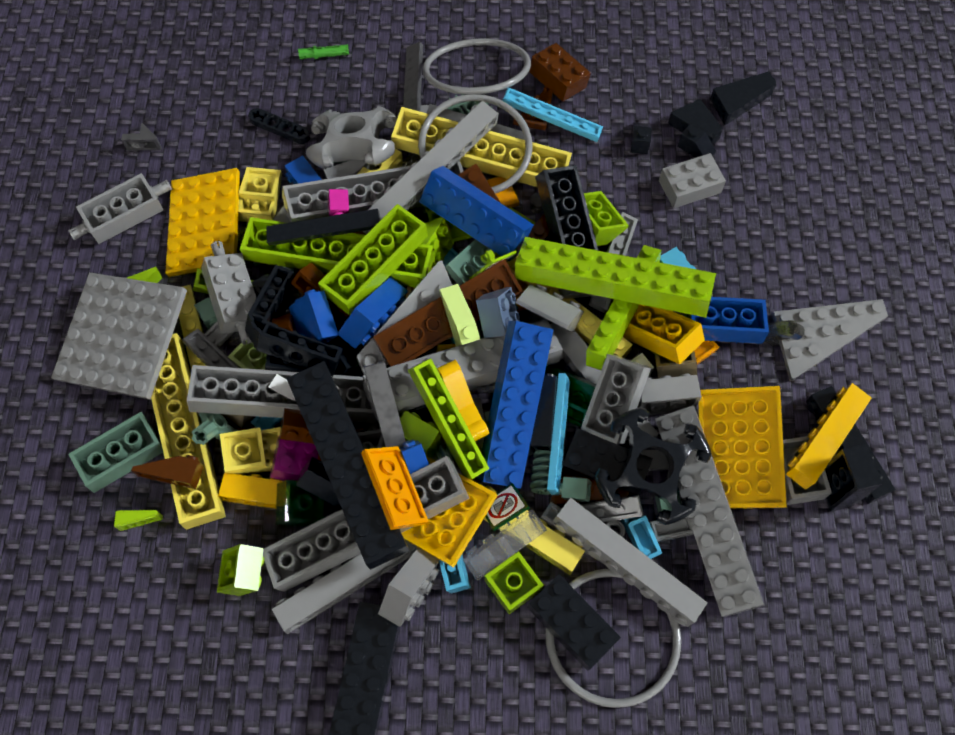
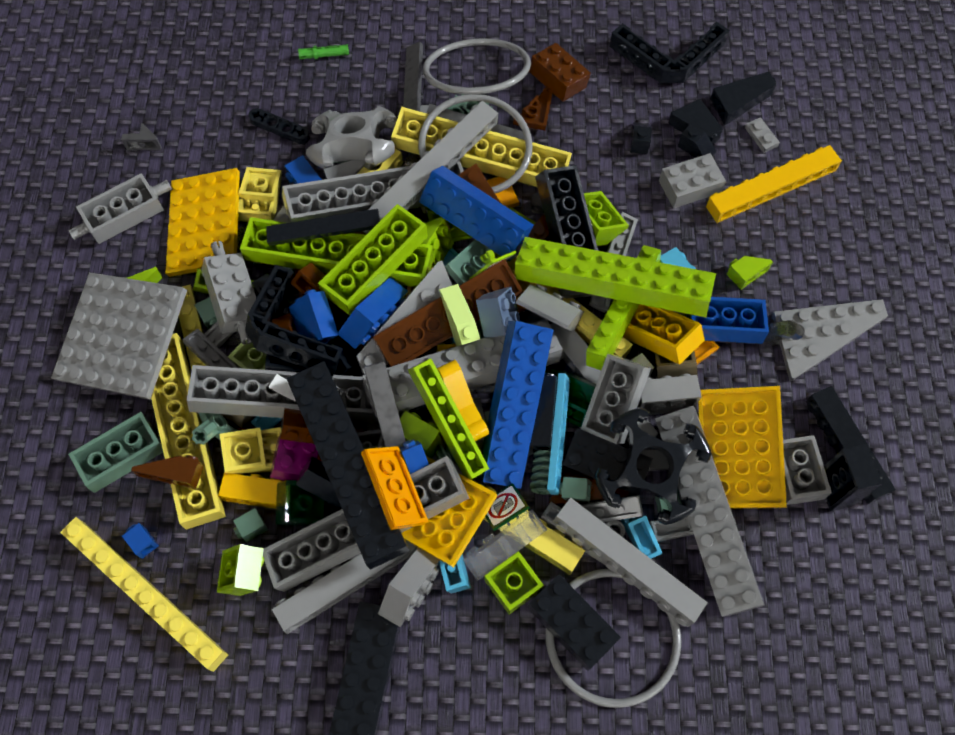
lime slope [114,510,163,531] -> none
dark pink brick [328,189,349,216] -> none
medium azure tile [502,88,603,142] -> none
yellow brick [786,383,872,490] -> none
none -> light yellow brick [60,517,228,672]
none -> blue brick [122,523,159,559]
none -> sand green brick [233,508,268,542]
none -> black brick [609,21,730,83]
none -> yellow brick [706,145,842,223]
none -> lime slope [727,256,773,290]
none -> light grey plate [745,117,780,153]

